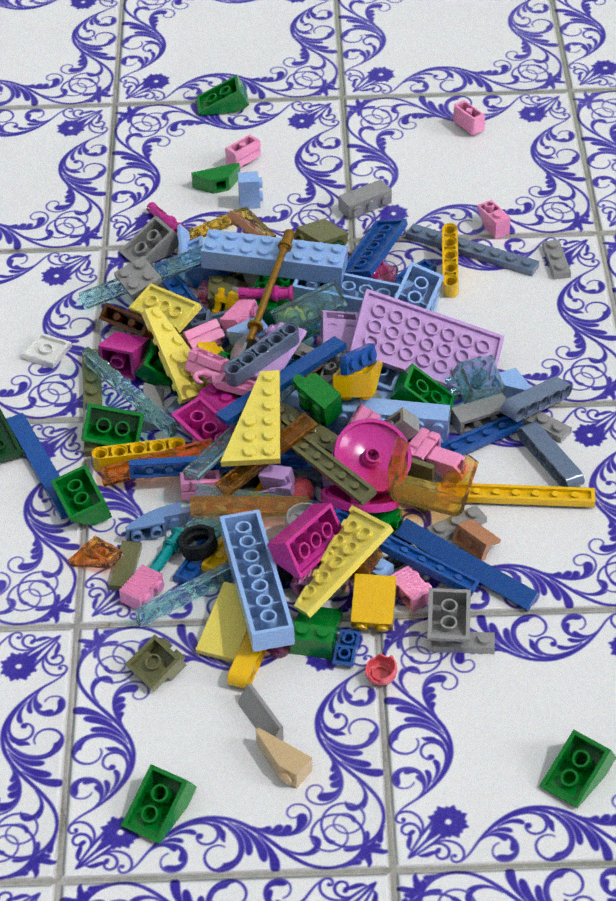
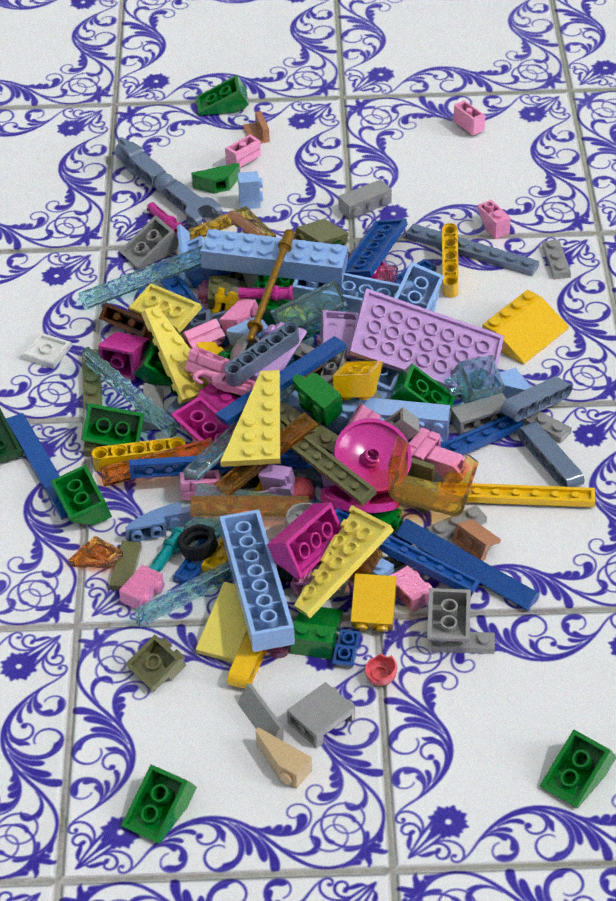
light grey plate [114,256,162,299] -> none
blue plate [339,343,377,376] -> none
none -> sand blue piece [115,137,223,231]
none -> nougat panel [243,111,270,144]
none -> light grey panel [287,682,355,748]
none -> yellow slope [482,289,569,365]

